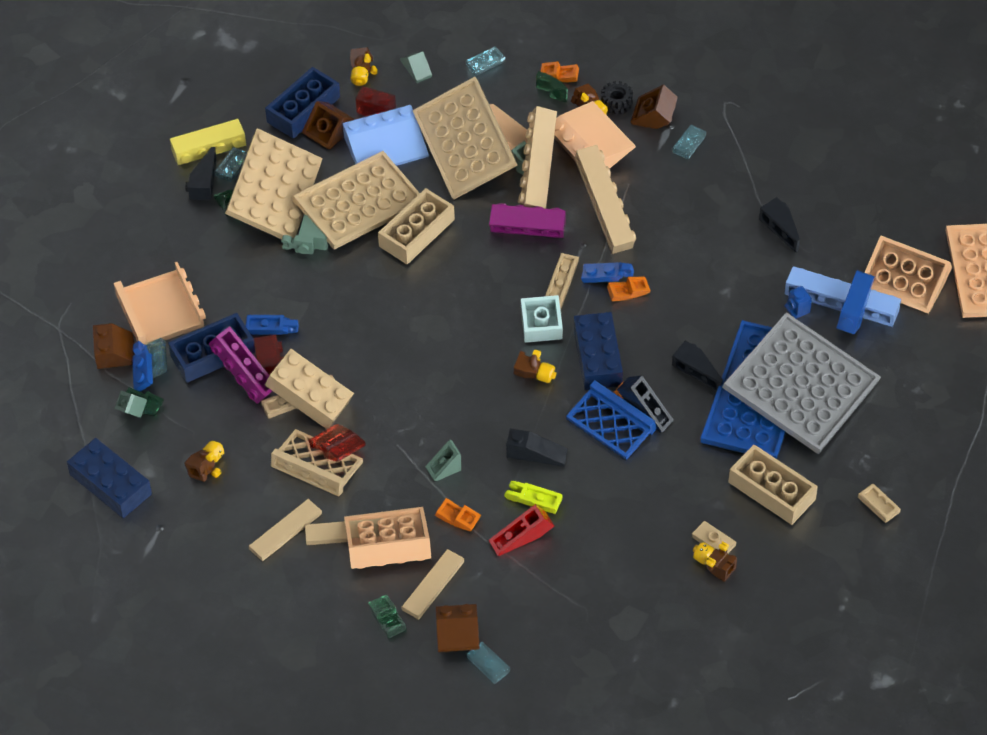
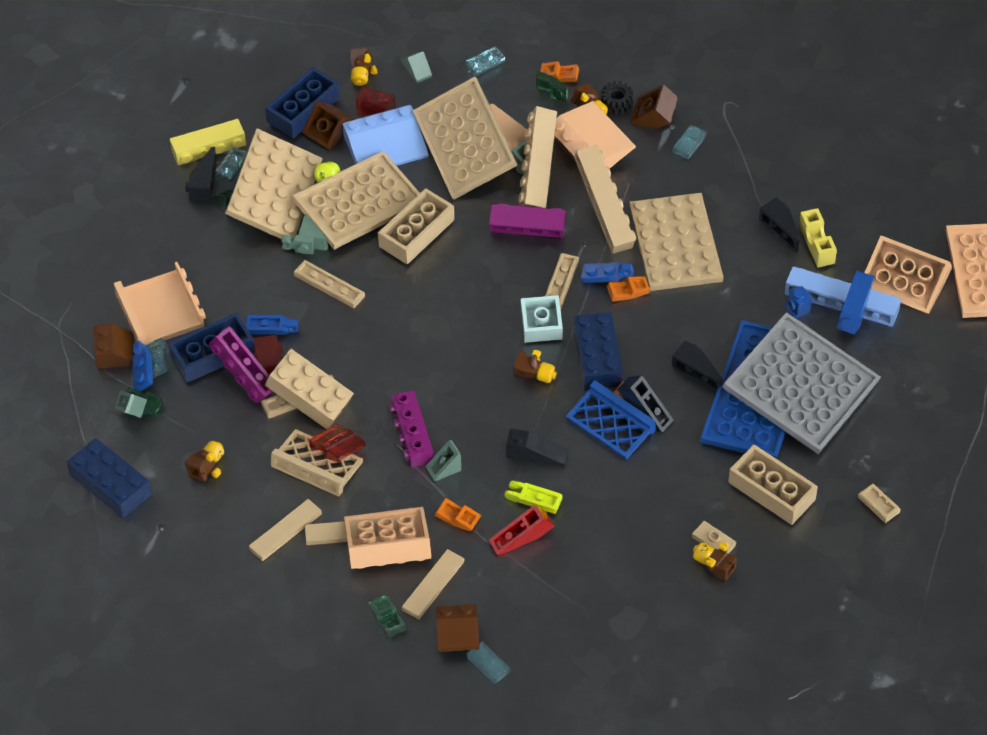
none -> tan tile [294,260,365,308]
none -> neon yellow head [314,161,341,183]
none -> magenta brick [389,390,434,467]
none -> tan plate [629,193,724,291]
none -> light yellow arch [799,208,837,268]

